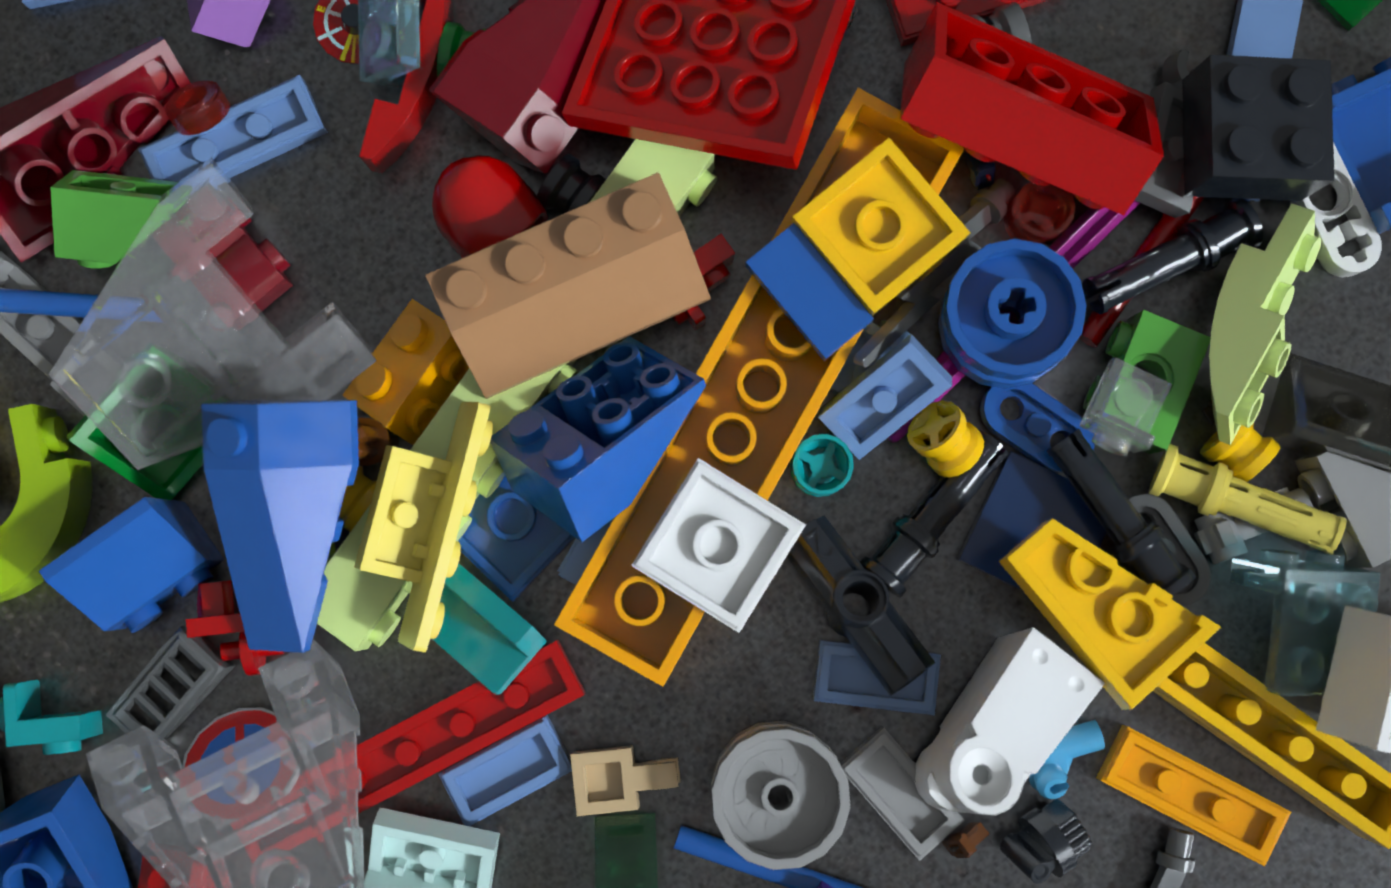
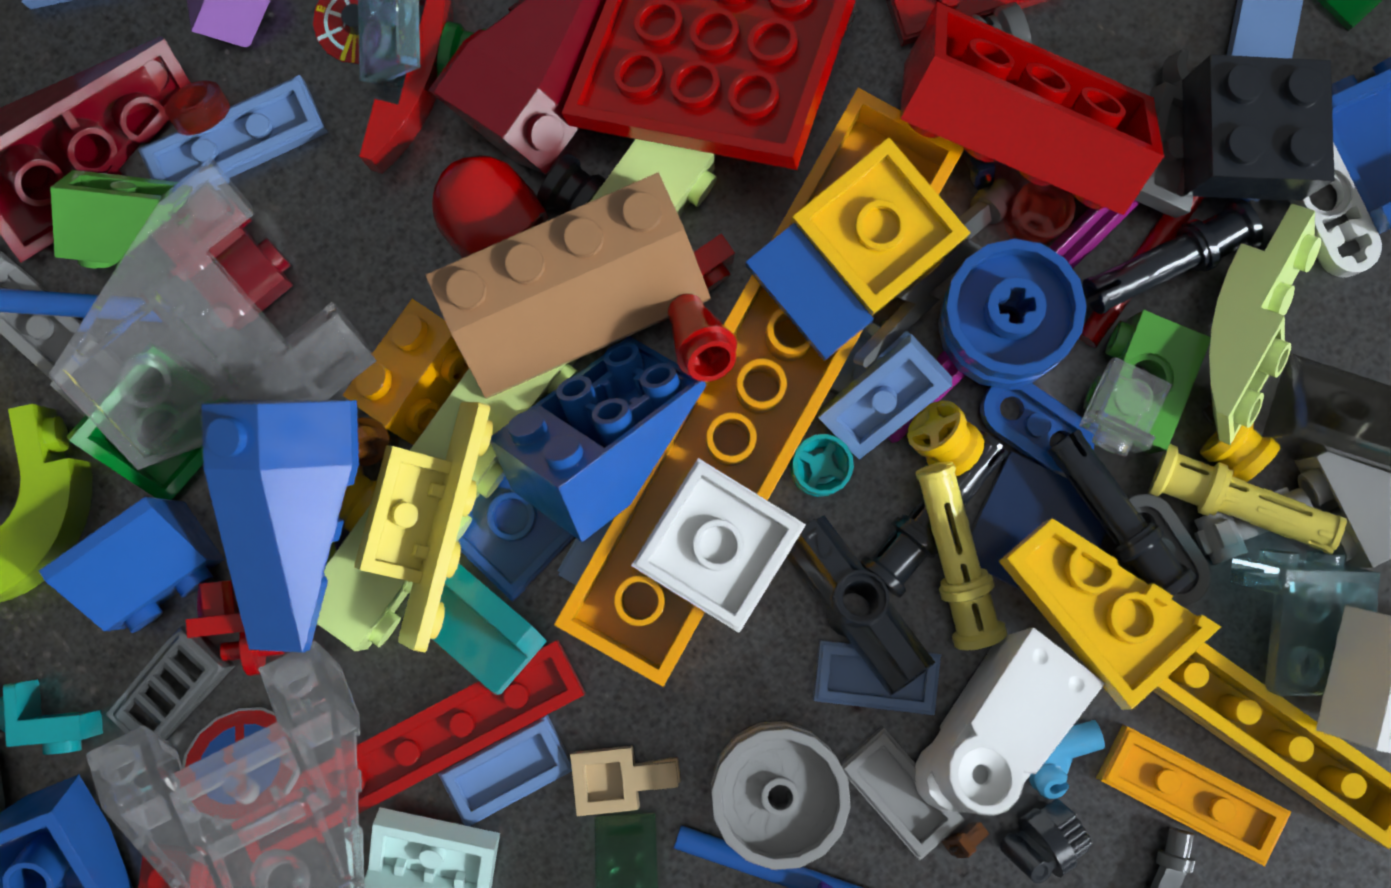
none -> red cone [668,294,737,382]
none -> light yellow pin [916,462,1007,651]

